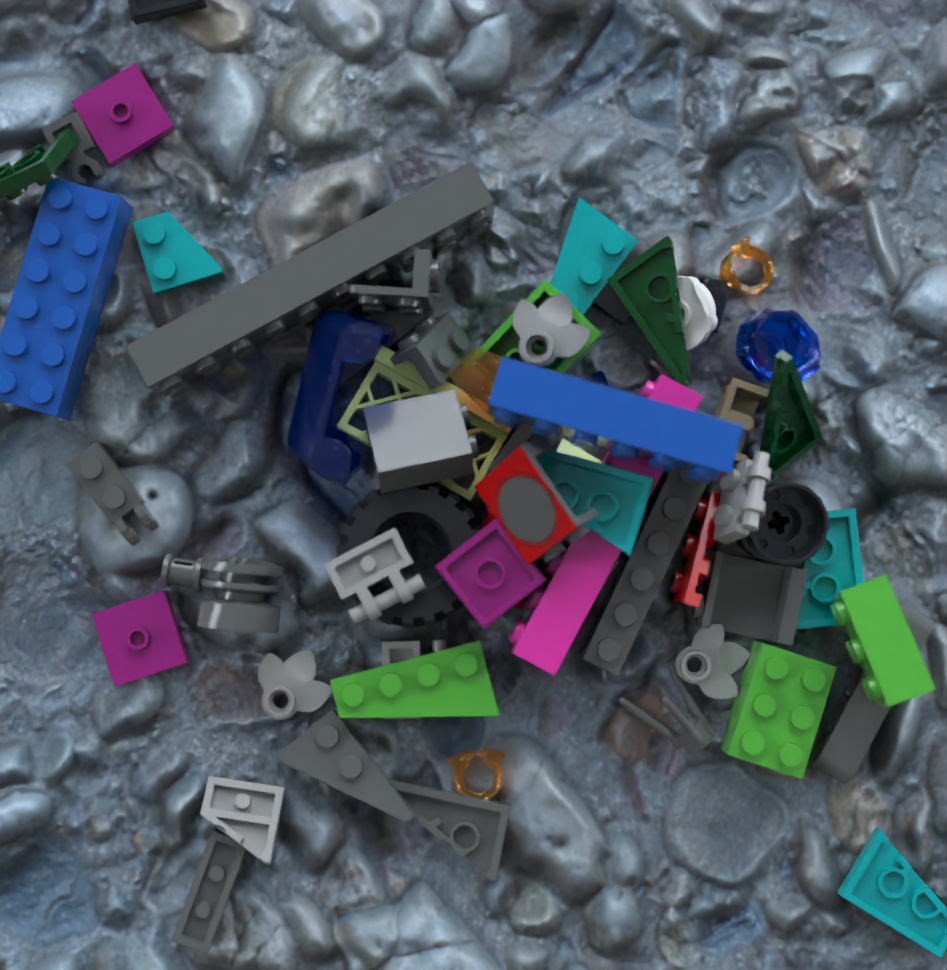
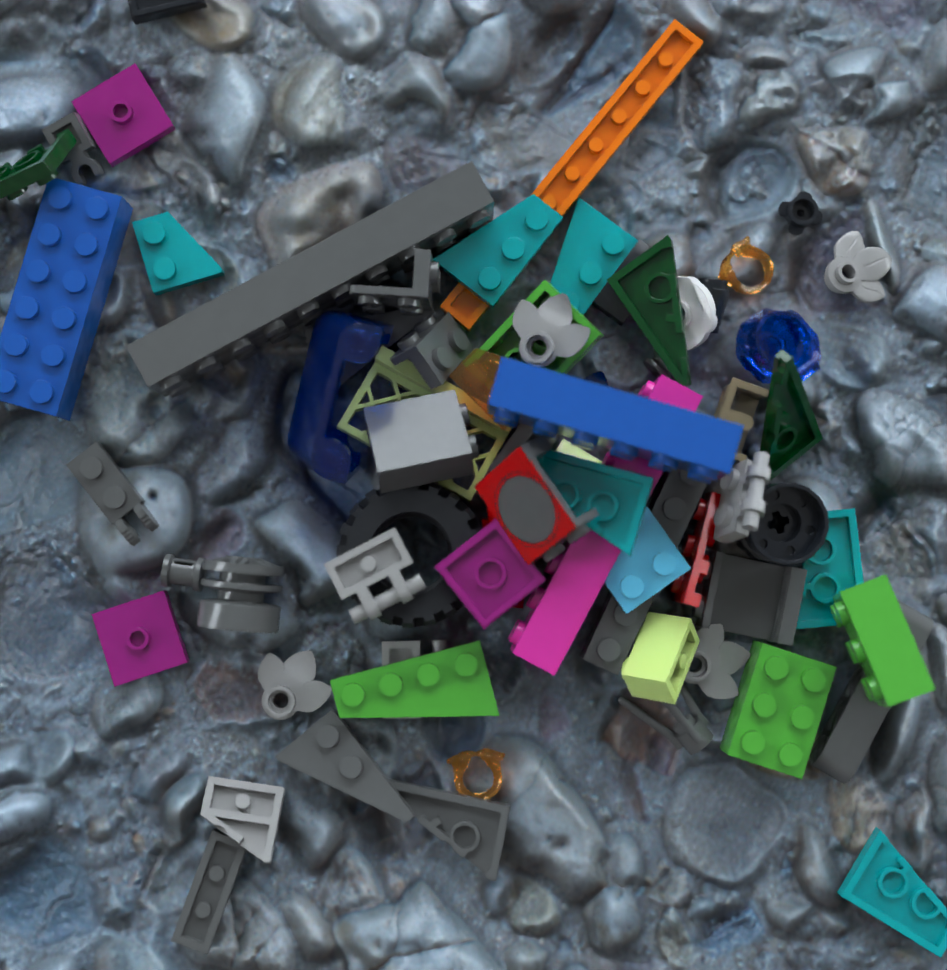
none -> teal wing [433,194,563,309]
none -> orange plate [440,19,704,332]
none -> medium azure wing [604,506,691,614]
none -> yellowish green brick [621,612,700,704]
none -> black plate [778,191,823,235]
none -> light grey plate [824,231,892,303]

